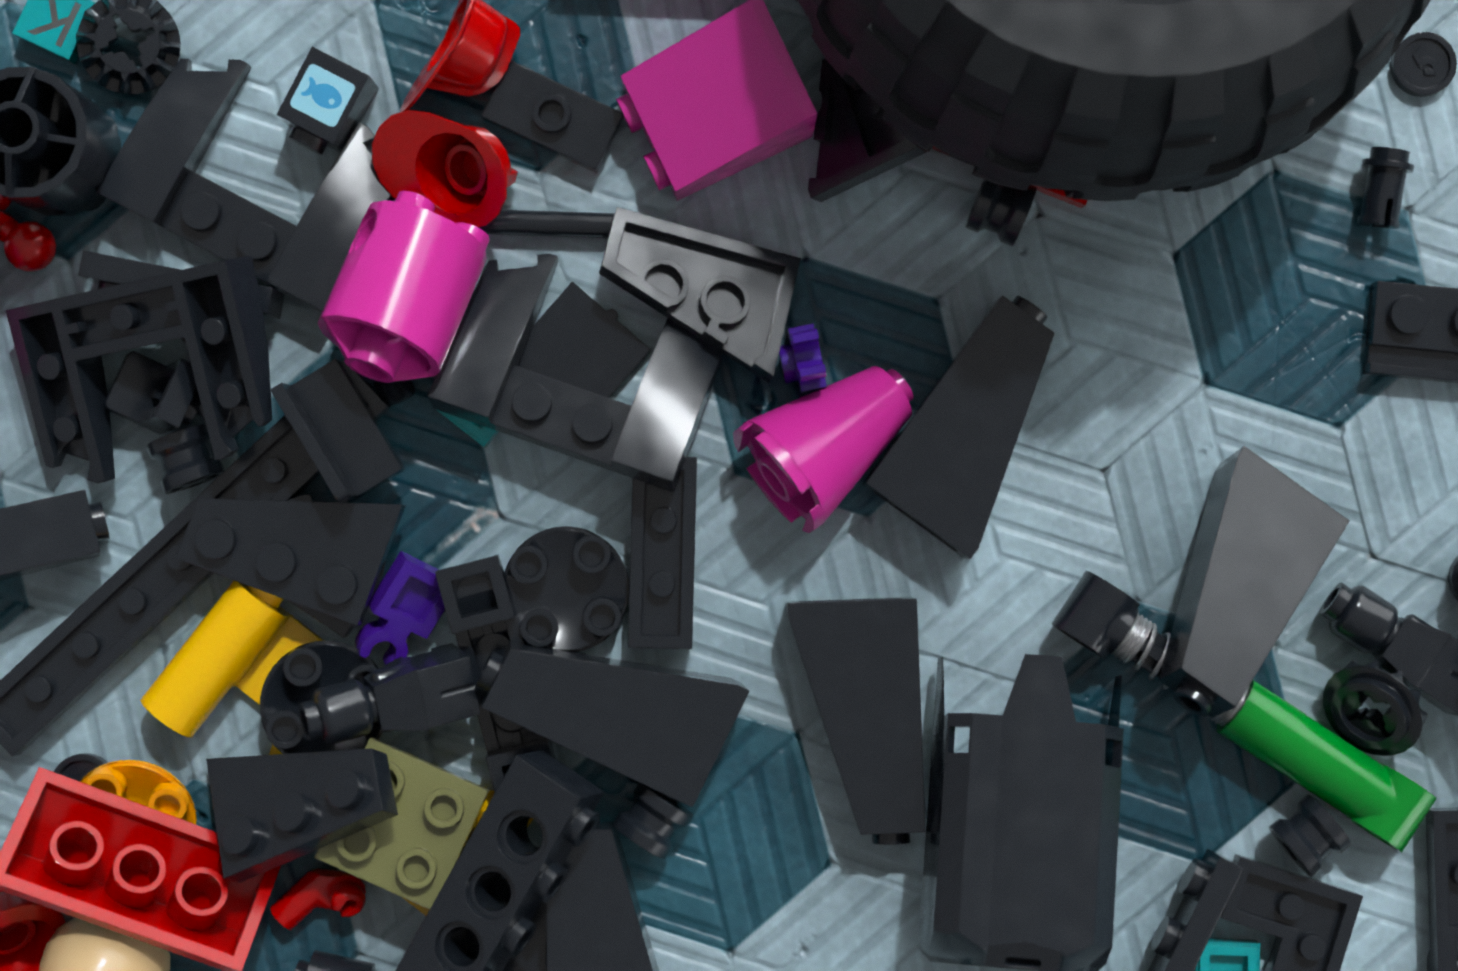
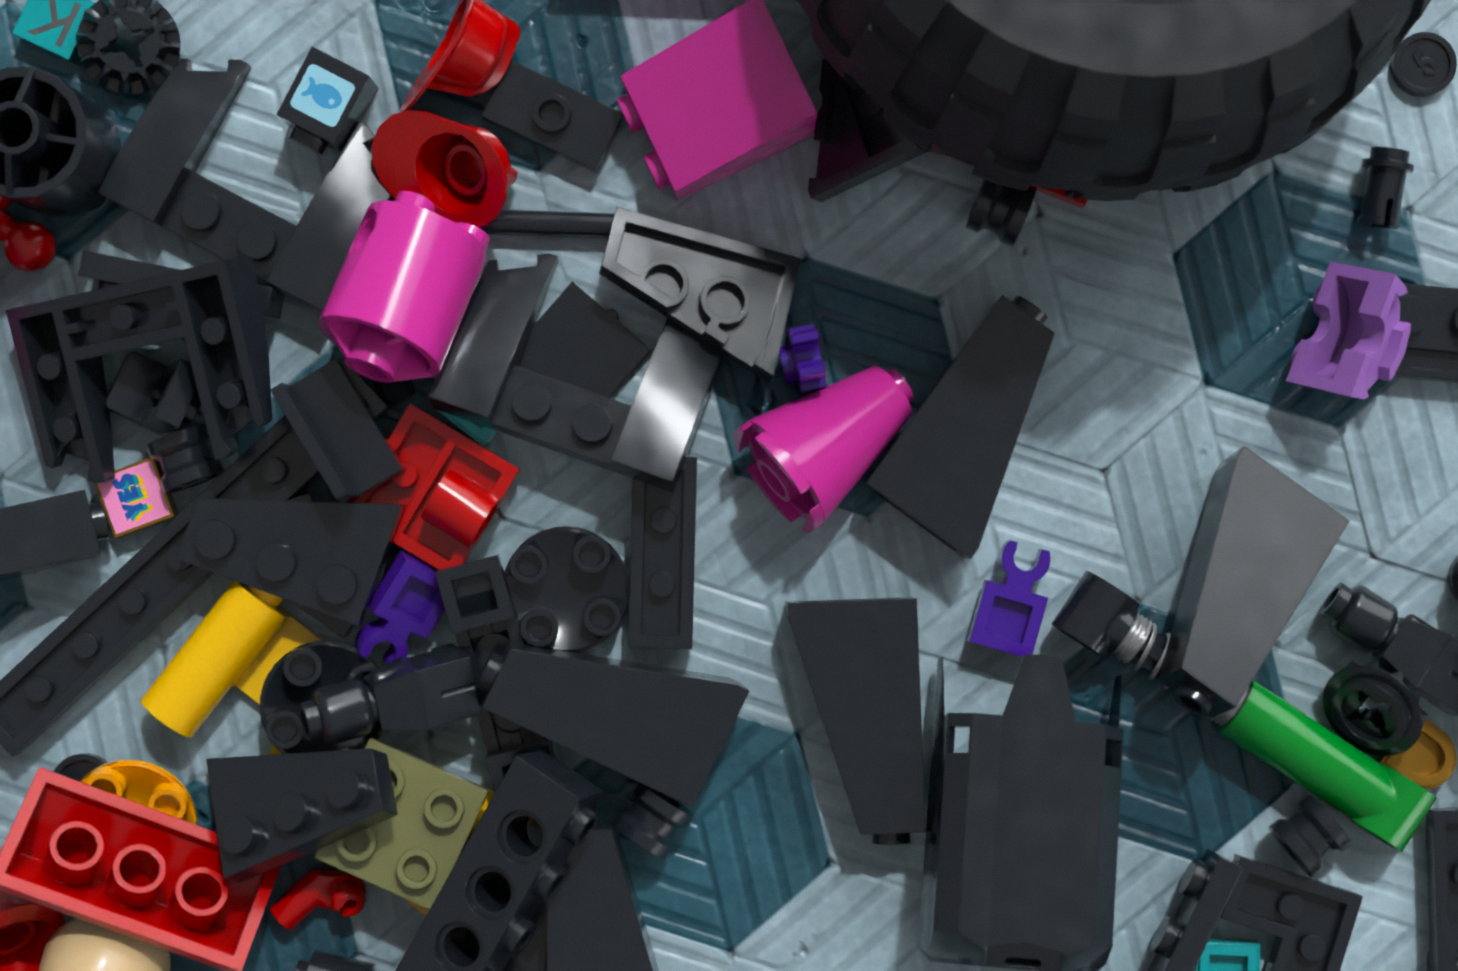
none -> tile [94,458,178,538]
none -> red plate [352,403,521,570]
none -> dark purple plate [967,540,1051,657]
none -> medium lavender cylinder [1286,261,1411,399]
none -> pearl gold tile [1375,718,1457,789]

